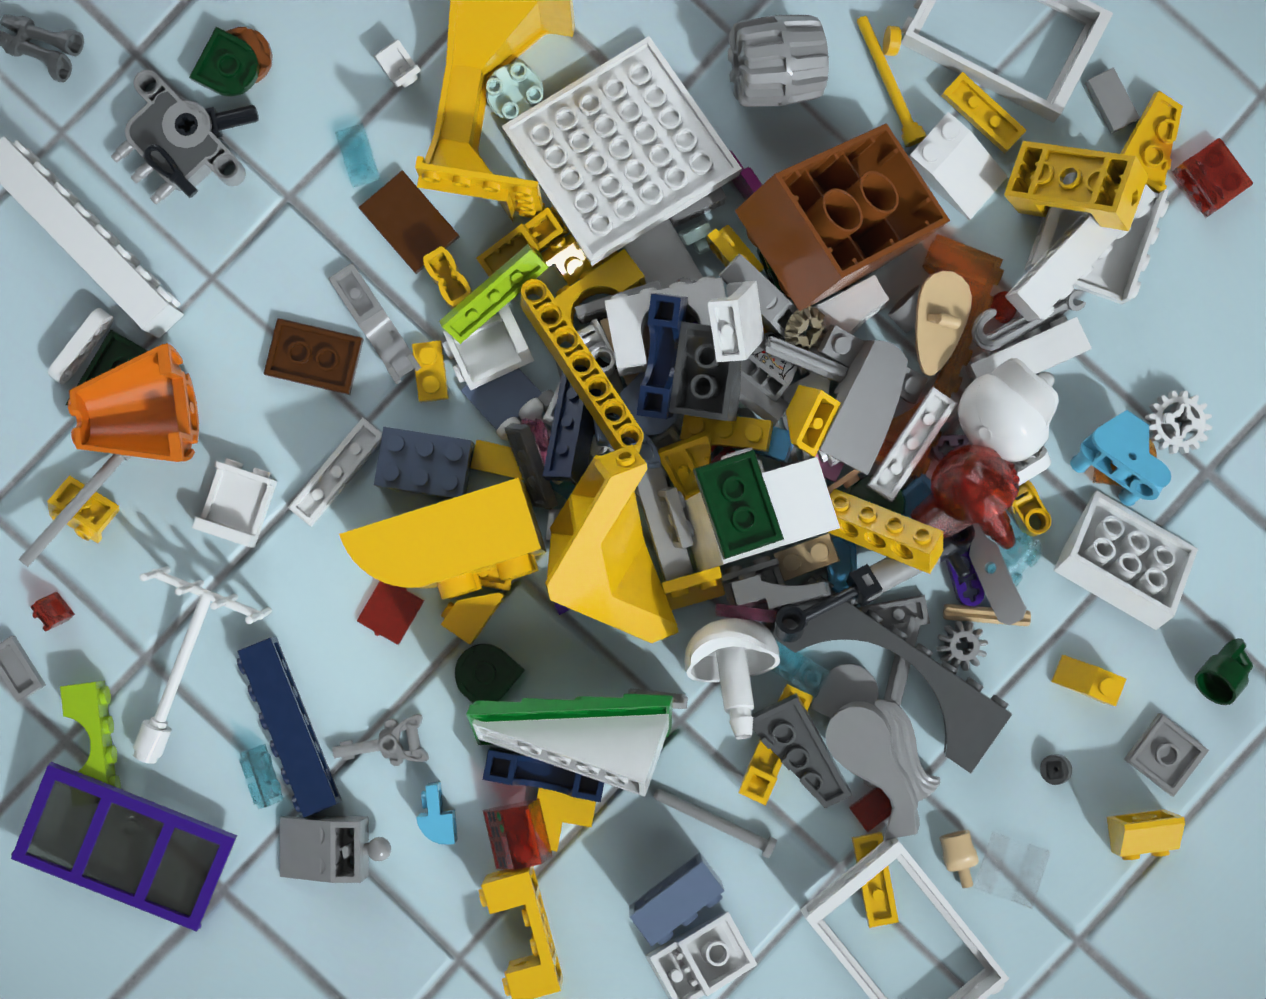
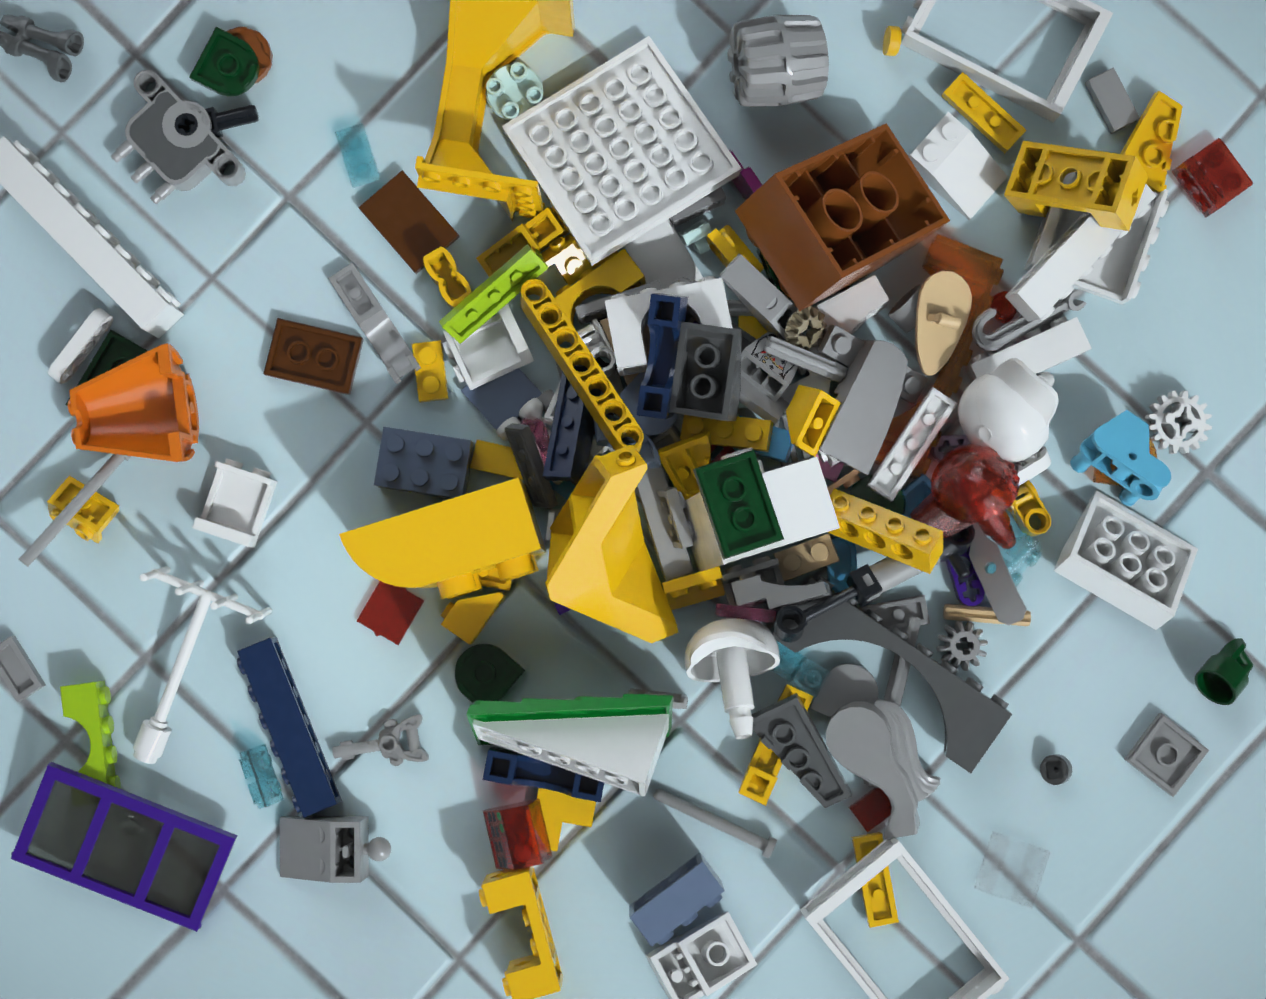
clear red tile [31,592,75,631] -> none
black piece [143,144,198,198] -> none
white tile [288,417,382,526] -> none
white bracket [374,39,421,88] -> none
medium azure brick [416,782,458,845] -> none
white panel [708,281,765,362] -> none
yellow piece [856,16,927,147] -> none
tan piece [939,830,979,888] -> none
yellow slope [1051,655,1127,706] -> none
yellow slope [1107,809,1185,860] -> none

